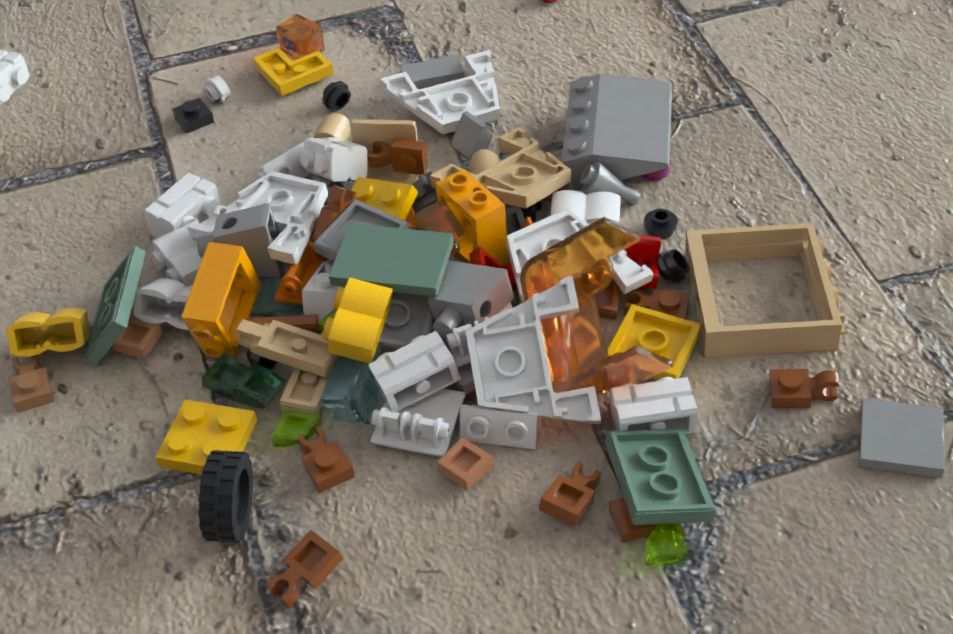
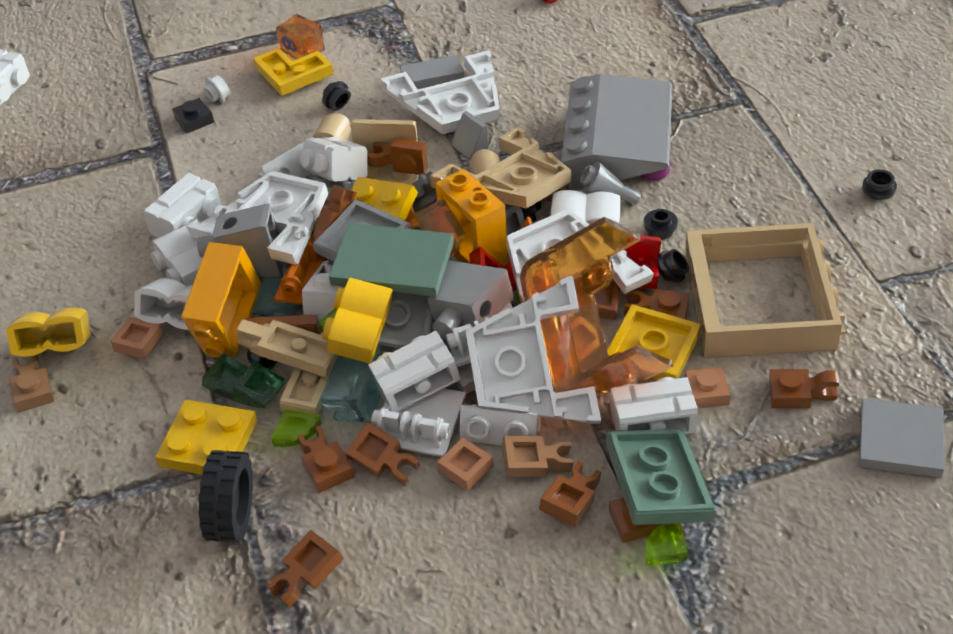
sand green tile [83,246,146,367] -> none
none -> dark orange plate [345,422,420,486]
none -> medium nougat plate [502,435,574,477]
none -> nougat plate [685,366,730,408]
none -> black plate [862,169,897,200]

